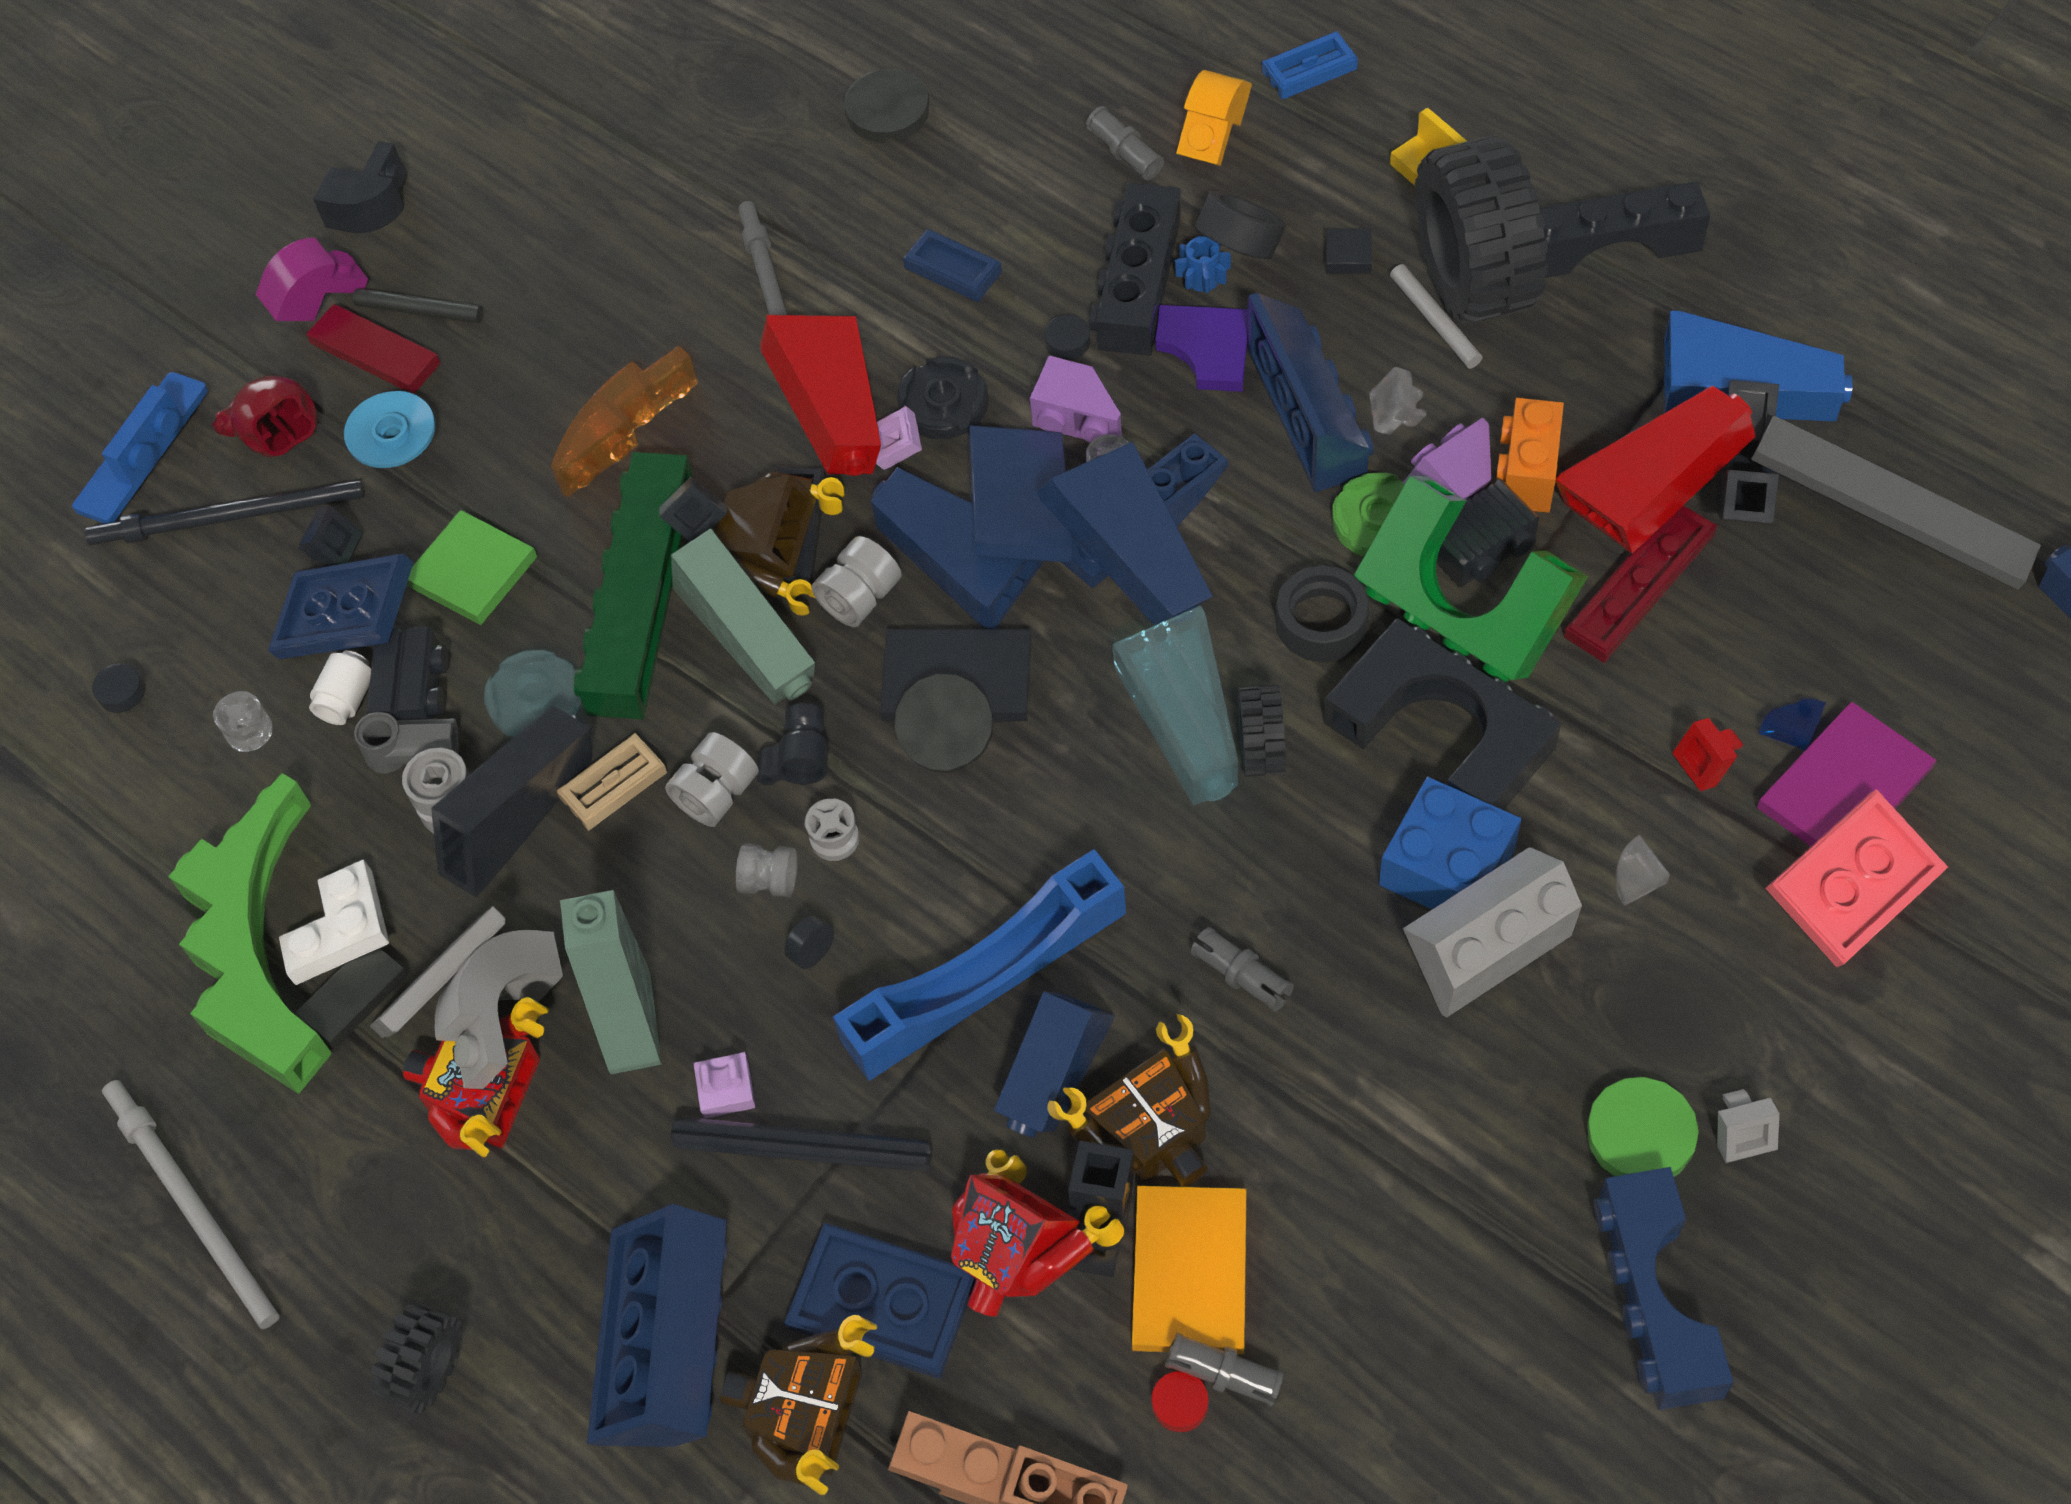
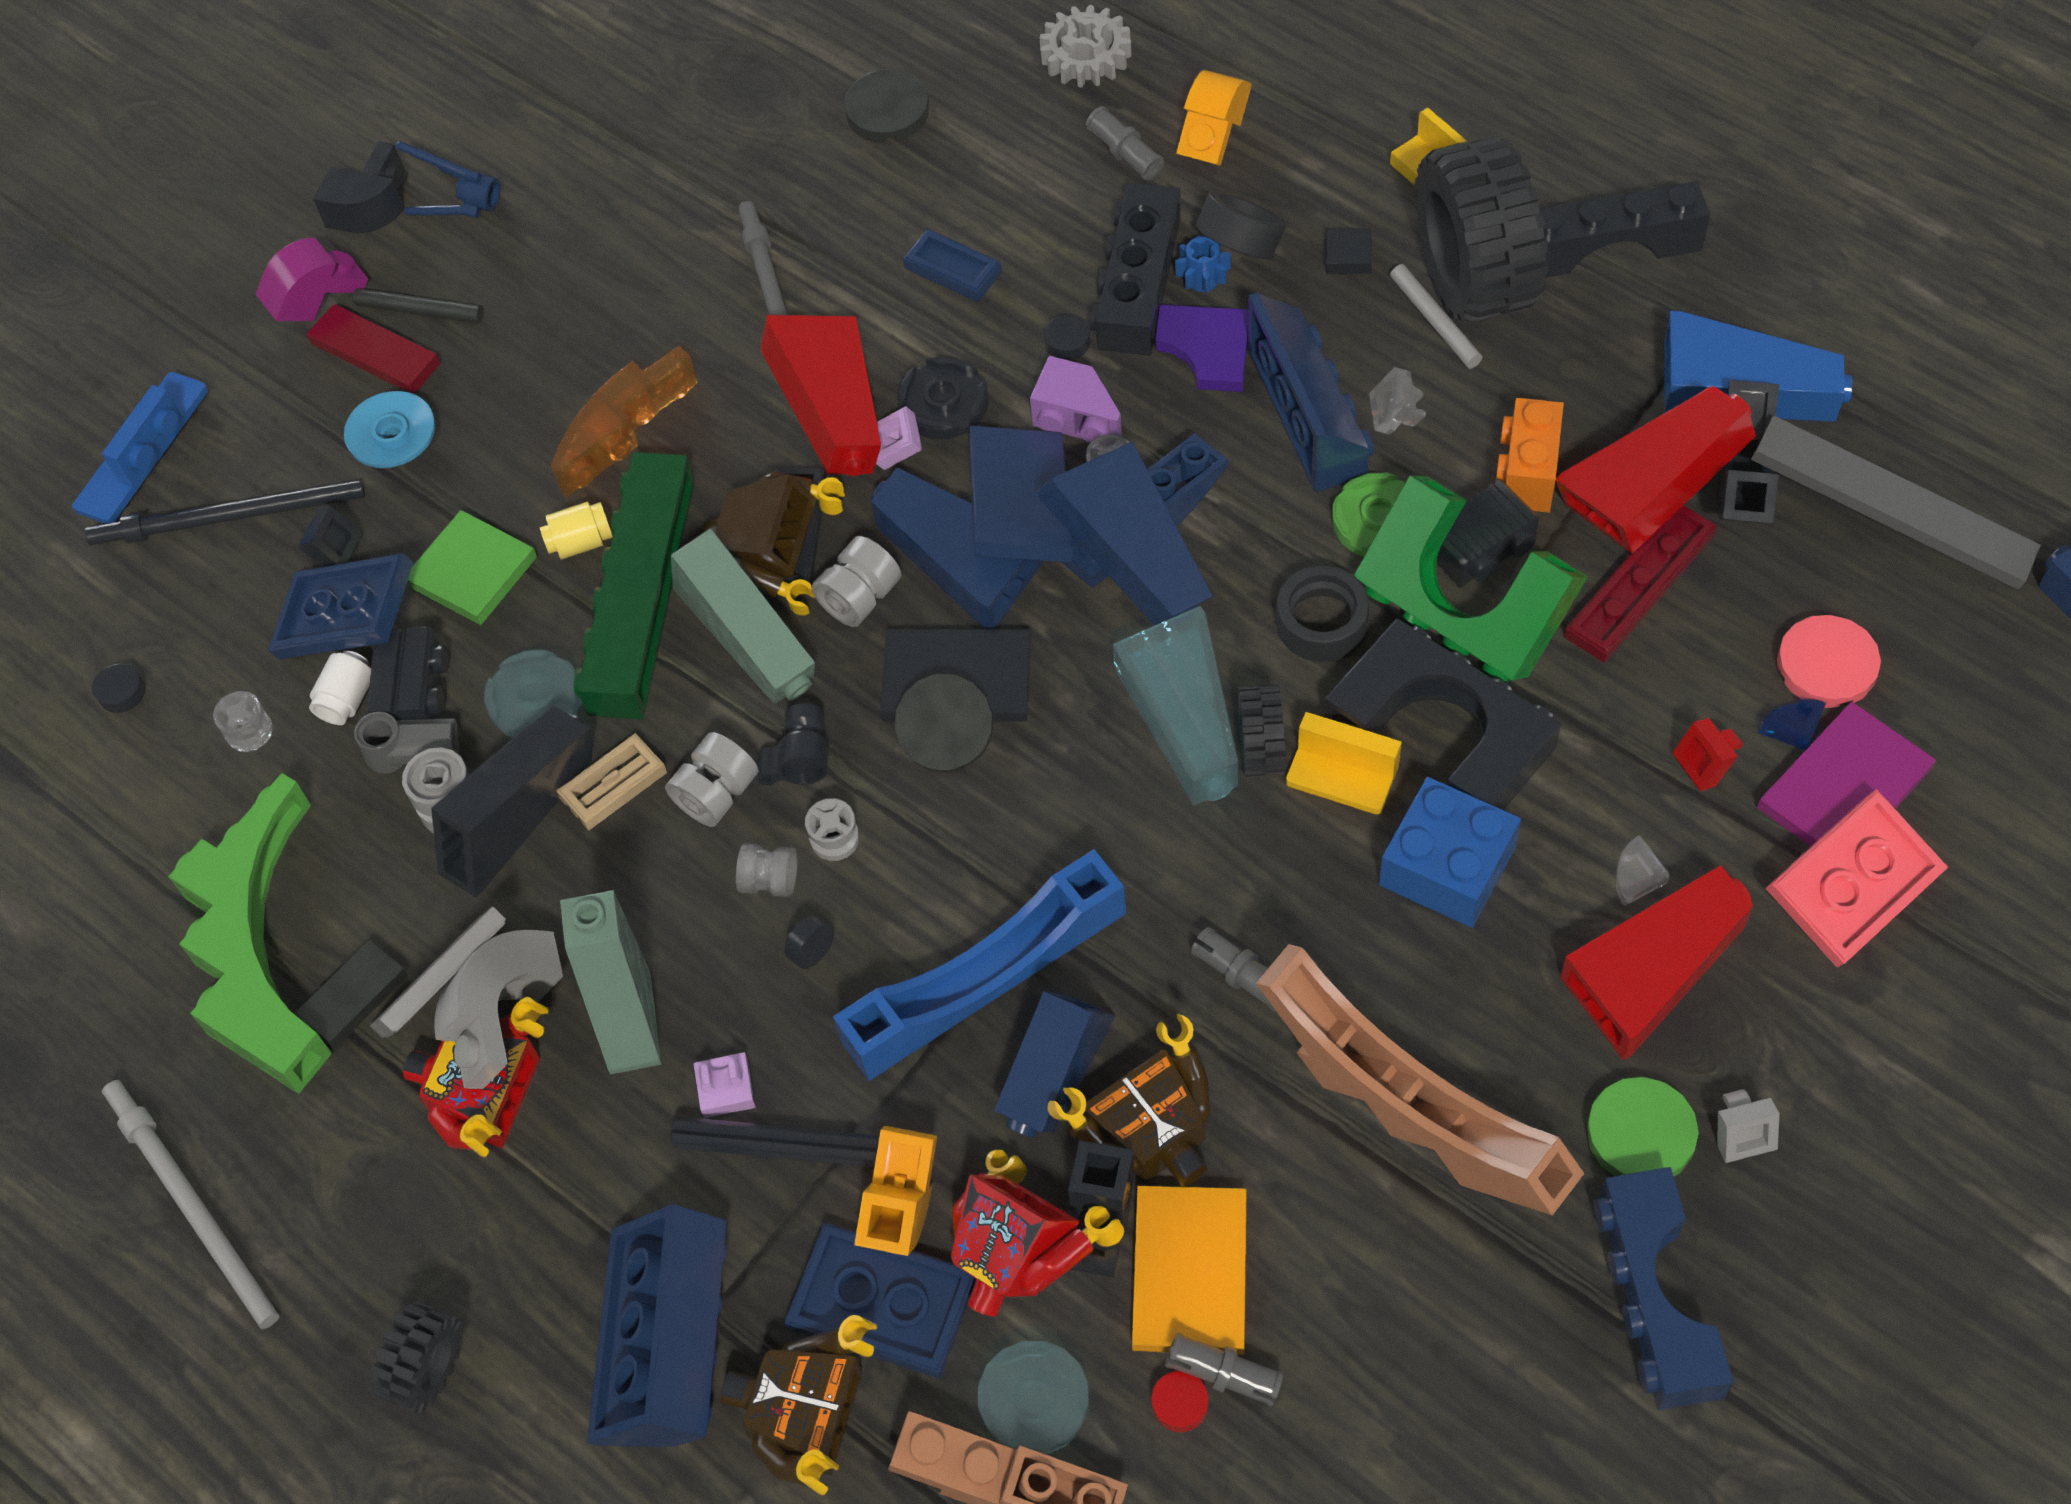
dark red piece [211,376,318,458] -> none
white plate [279,860,389,985] -> none
black tile [659,476,727,542] -> none
blue tile [1262,31,1358,100] -> none
medium lavender slope [1403,418,1491,500] -> none
light grey slope [1403,847,1582,1017] -> none
none -> dark blue plant [396,141,501,218]
none -> light yellow brick [540,501,613,560]
none -> light orange brick [855,1126,937,1256]
none -> clear light blue tile [978,1341,1089,1455]
none -> light grey gear [1039,5,1132,87]
none -> nougat arch [1256,944,1584,1216]
none -> yellow panel [1286,712,1402,815]
none -> red slope [1560,865,1753,1060]
none -> coral tile [1777,615,1881,708]

